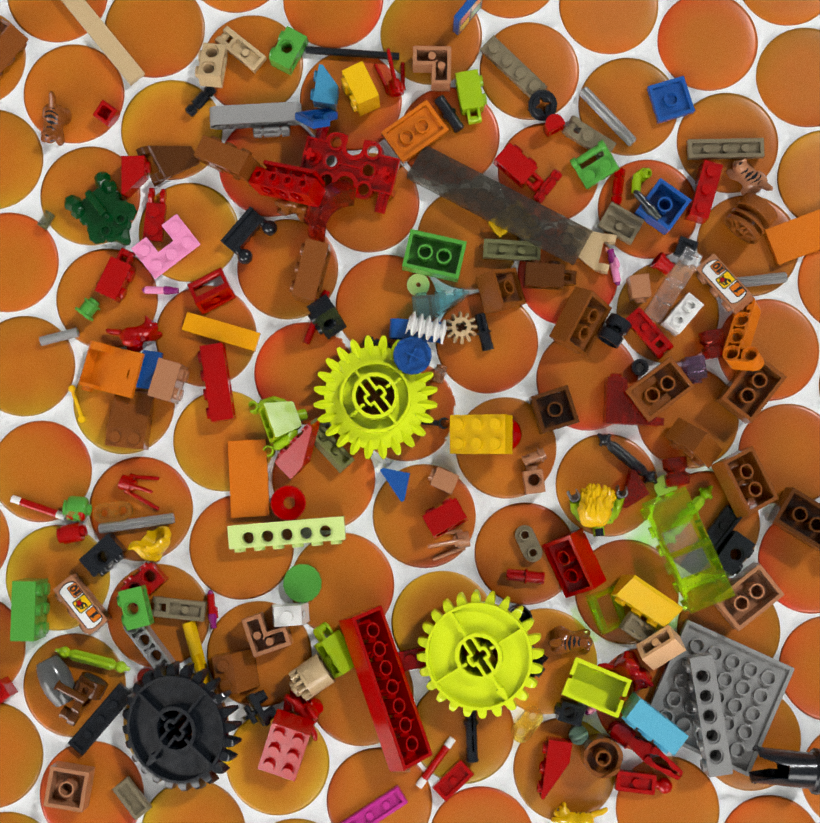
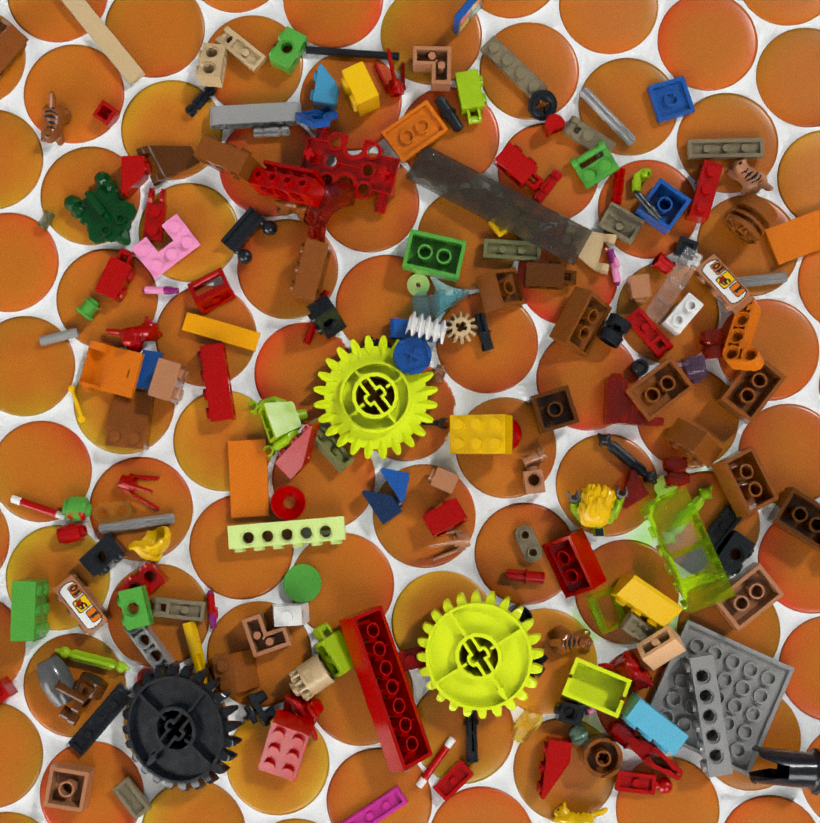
none -> dark blue slope [362,490,403,524]

